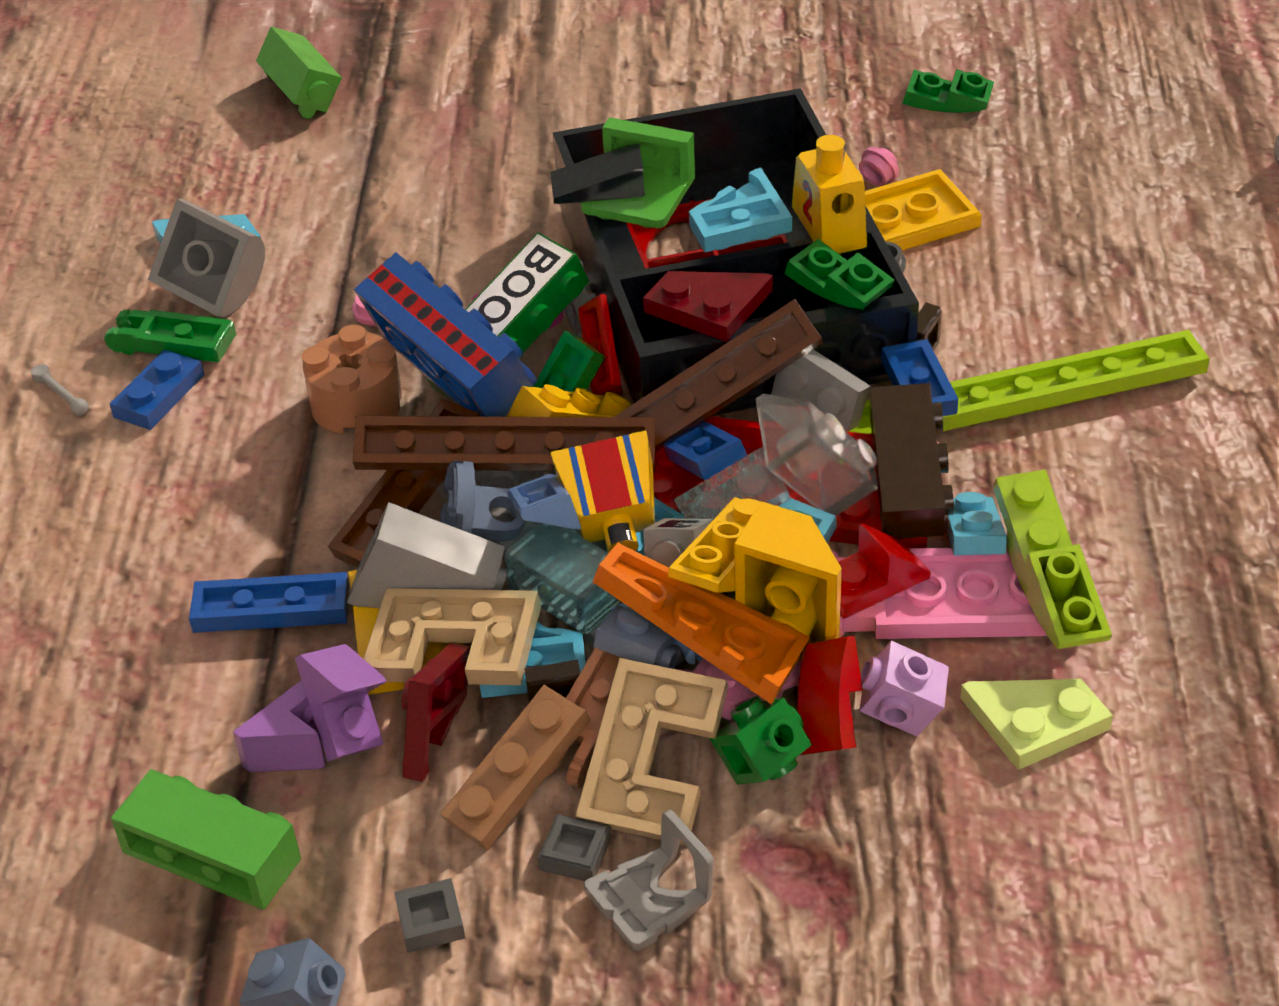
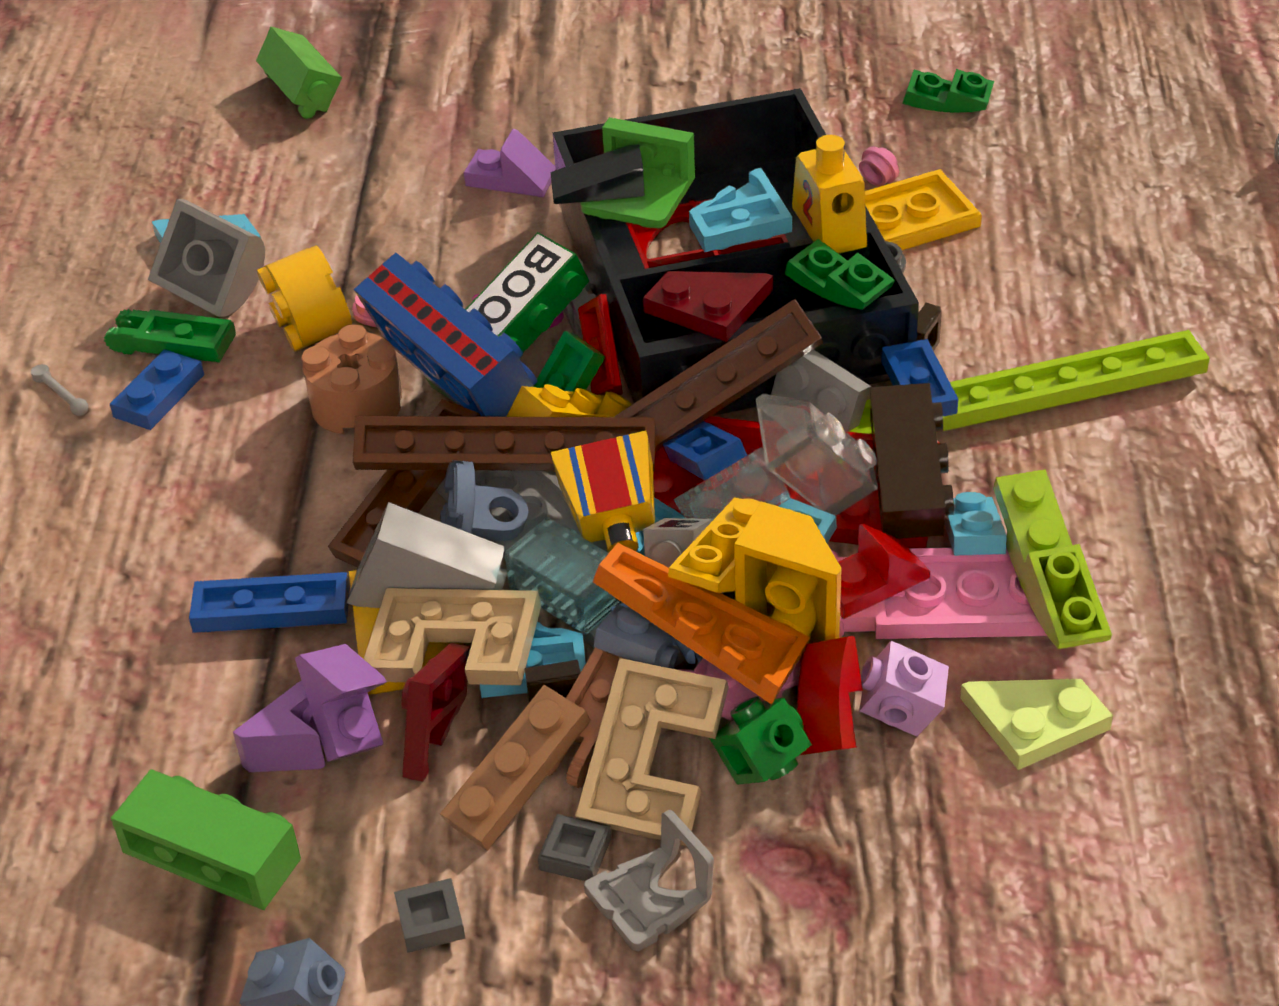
medium blue slope [507,474,581,529] -> none
none -> yellow brick [257,245,352,352]
none -> medium lavender slope [464,129,556,197]

